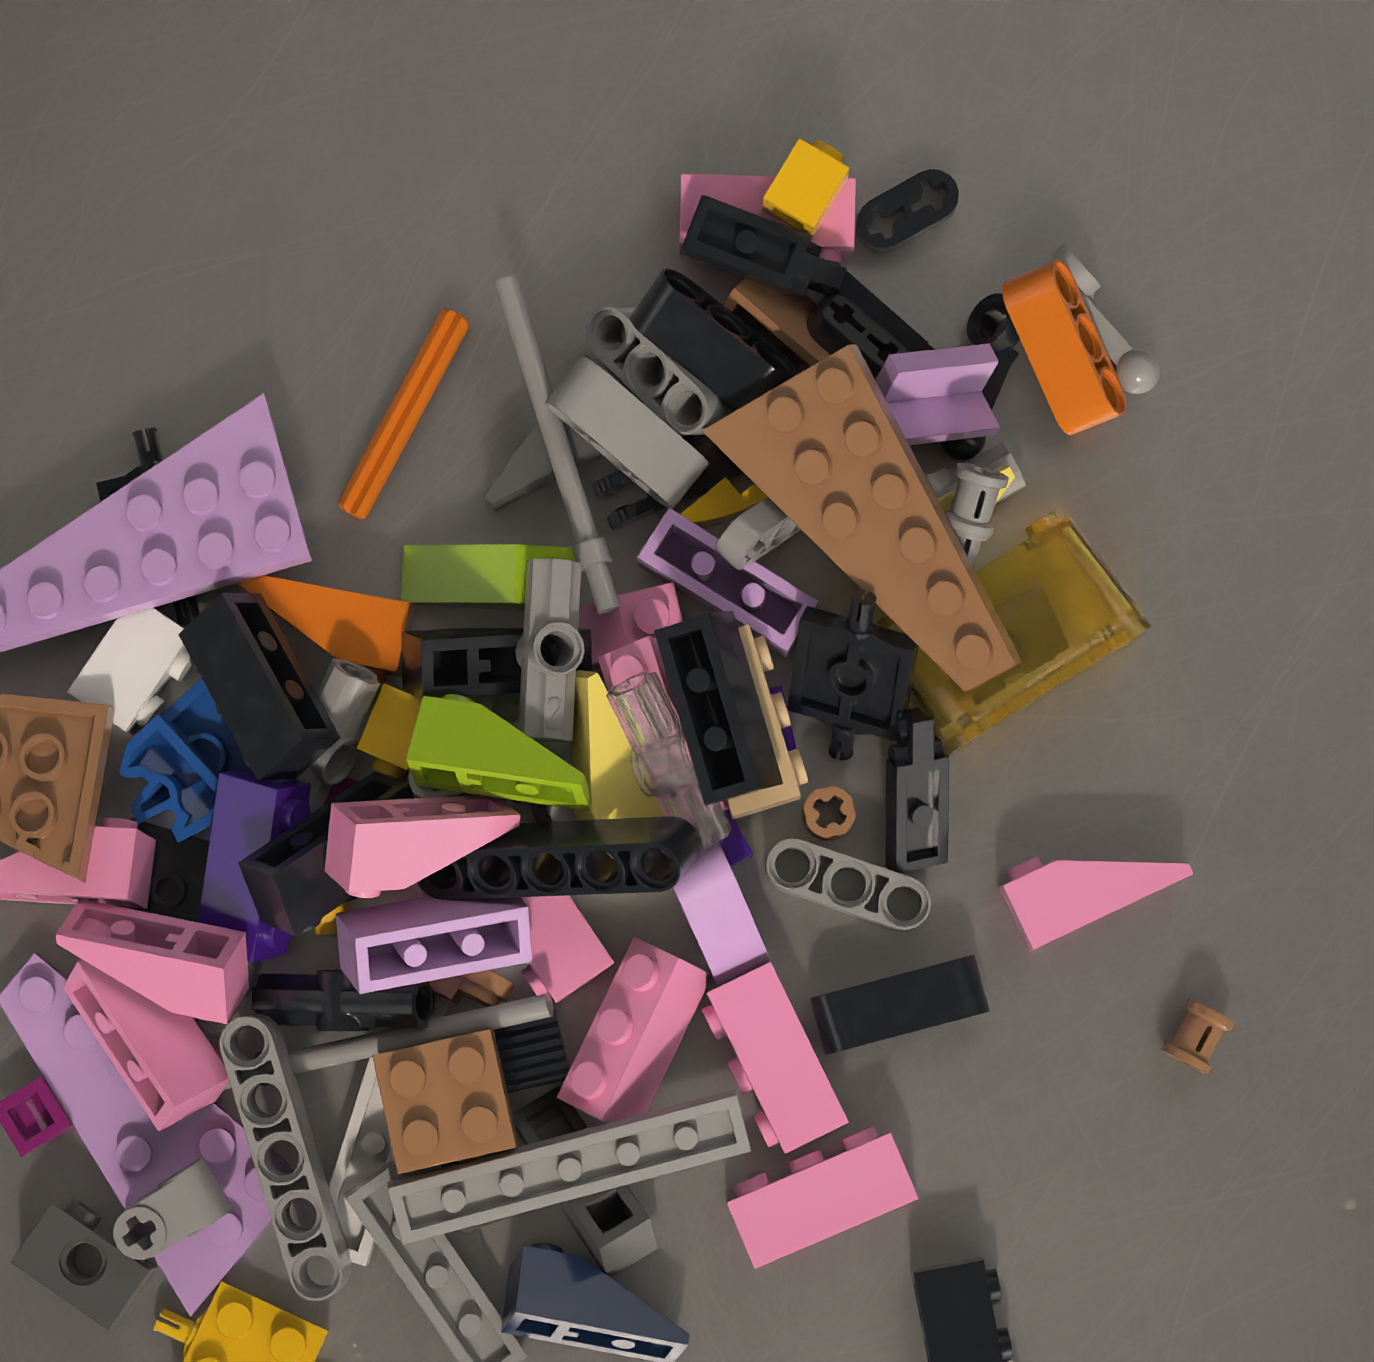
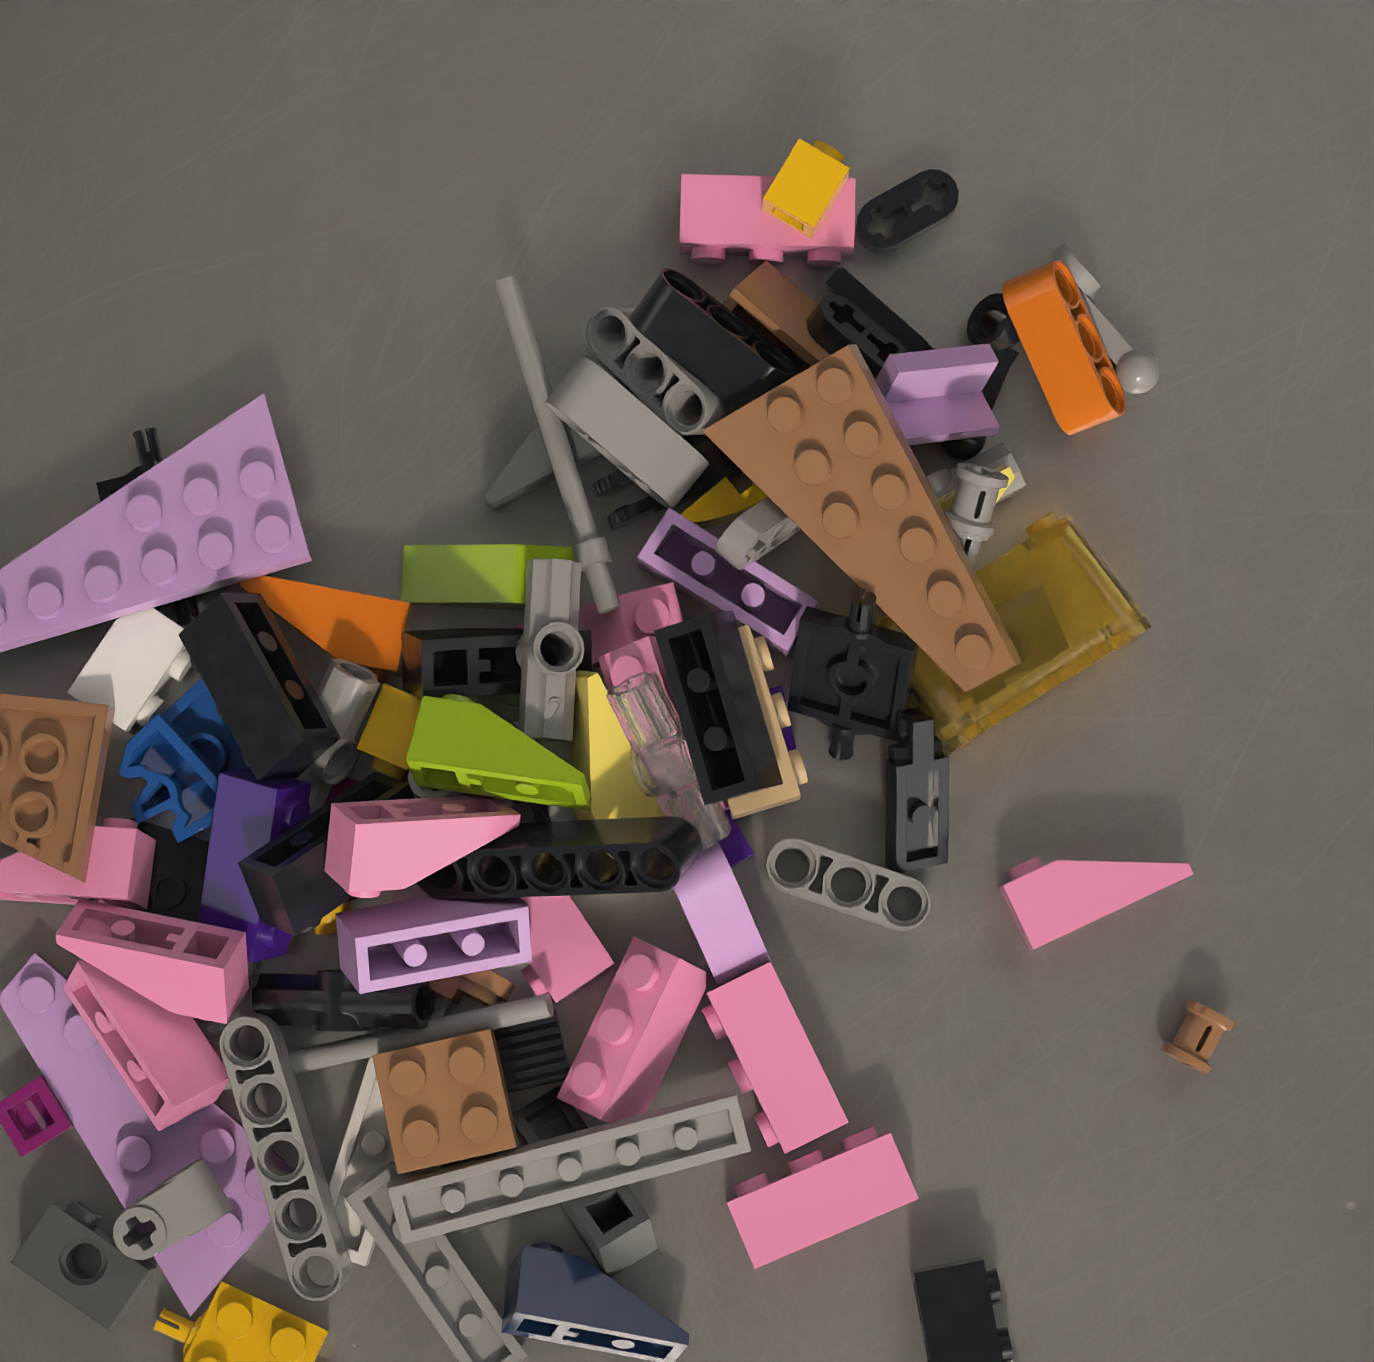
orange axle [338,308,469,520] -> none
black hinge [680,195,847,297] -> none
medium nougat bush [802,786,856,841] -> none
black beam [810,954,990,1055] -> none

